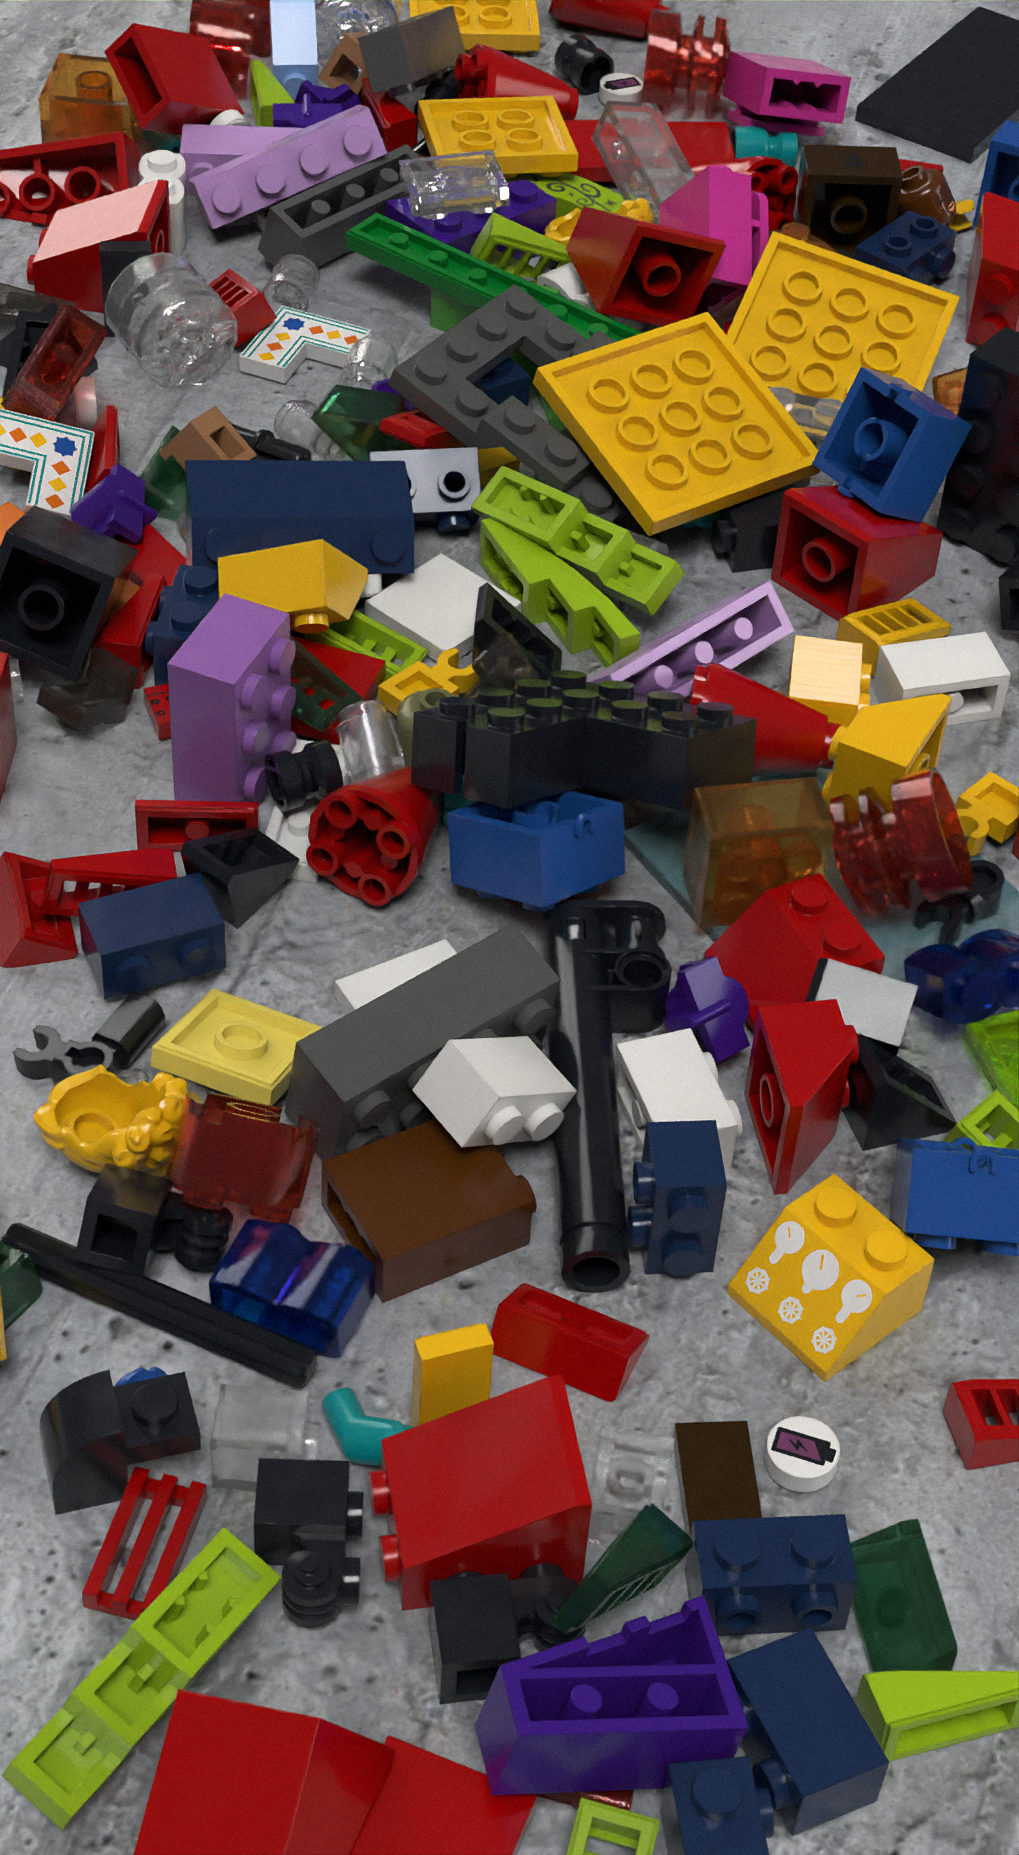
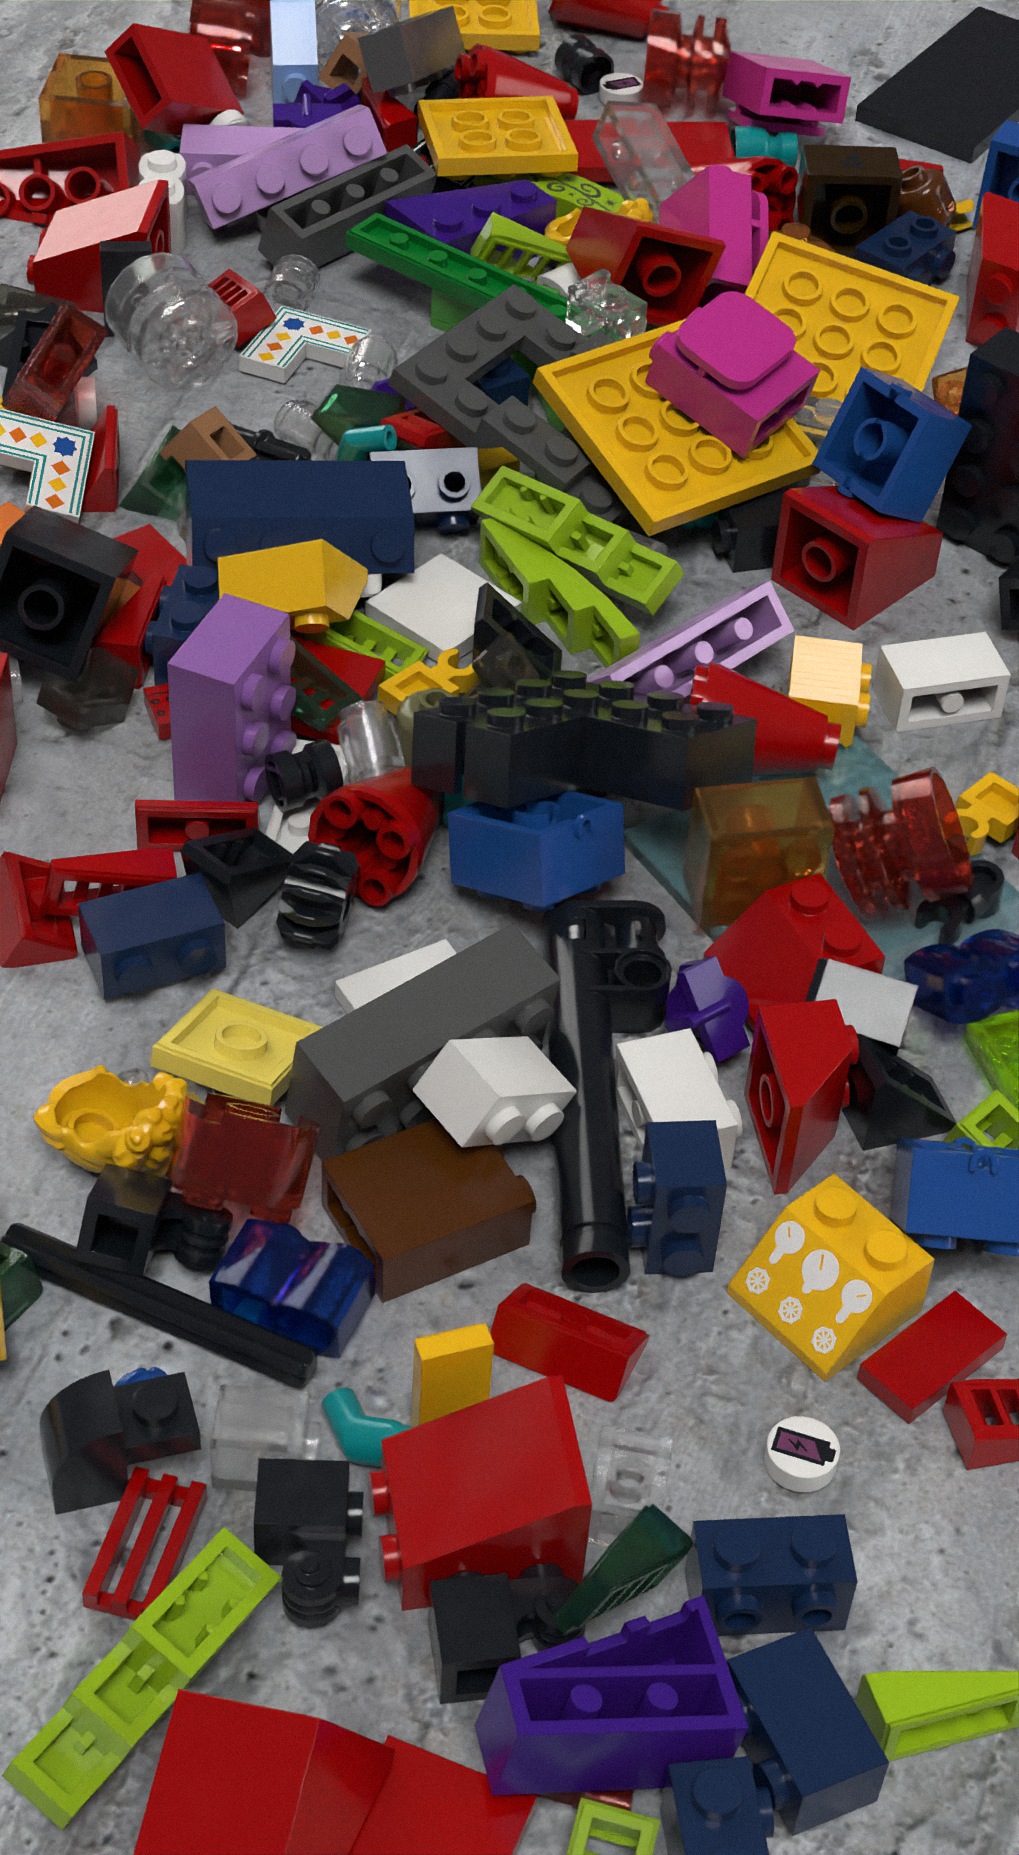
black bar [13,991,165,1084] -> none
dark purple piece [71,463,158,543] -> none
lime slope [250,60,295,127] -> none
clear plate [398,149,509,220] -> none
dark brown tile [673,1421,762,1549] -> none
yellow slope [820,693,952,856] -> none
yellow slope [836,598,952,677] -> none
clear green slope [850,1519,958,1673] -> none
none -> black gear [276,841,360,950]
none -> teal arm [336,424,397,461]
none -> clear brick [566,268,648,341]
none -> dark pink brick [645,291,821,458]
none -> red tile [857,1291,1007,1424]

